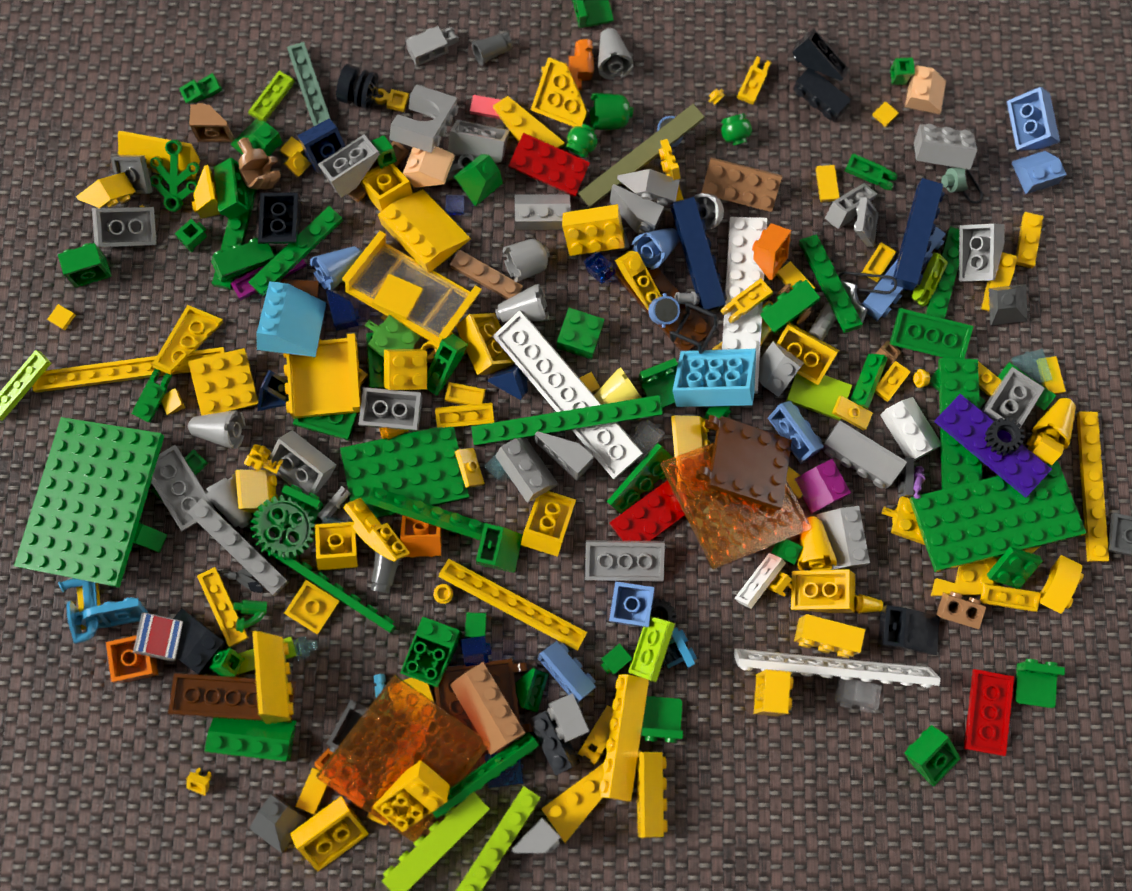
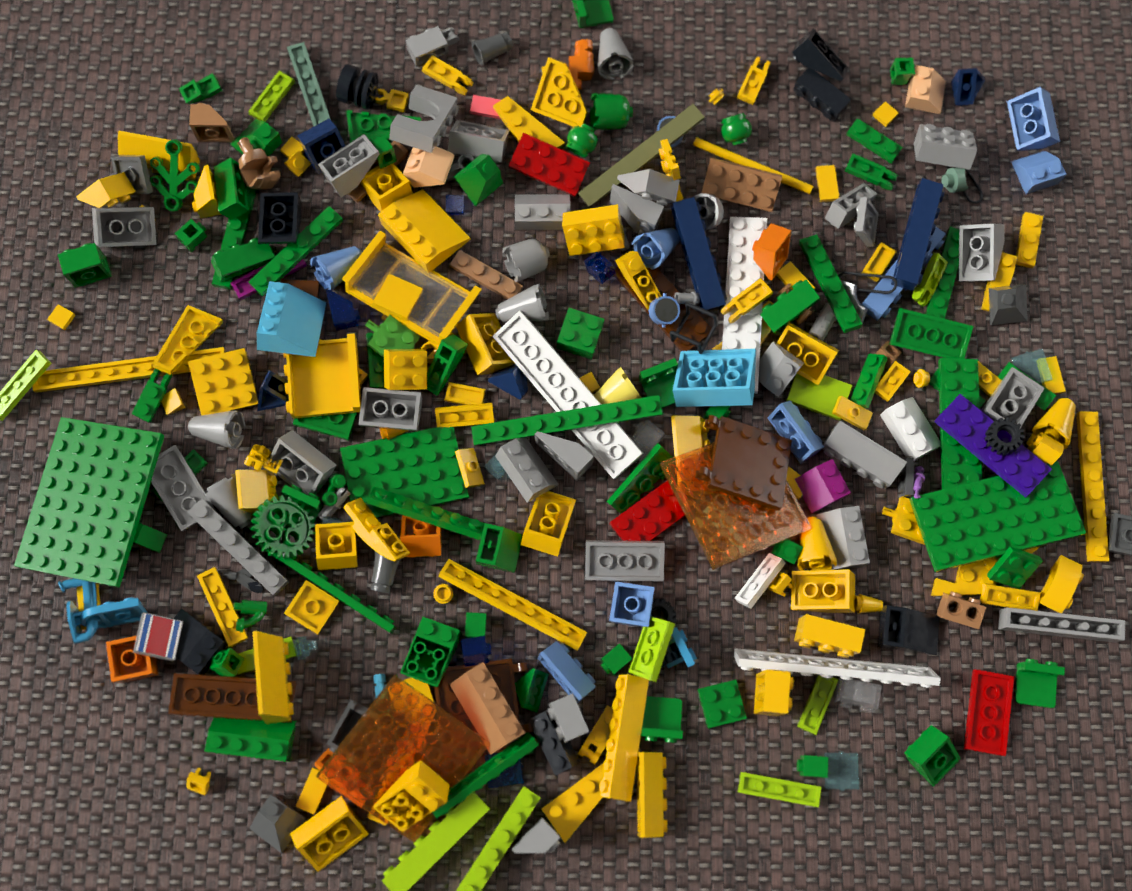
none -> green plant [322,473,346,506]
none -> green wing [346,110,421,143]
none -> yellow hinge [422,55,474,95]
none -> yellow piece [693,137,813,194]
none -> green plate [697,680,747,729]
none -> lime plate [737,772,821,808]
none -> lime tile [797,674,839,735]
none -> green brick [797,755,828,778]
none -> clear light blue piece [824,751,859,791]
none -> green plate [846,118,902,164]
none -> dark blue slope [951,68,986,105]
none -> light grey brick [998,607,1125,643]

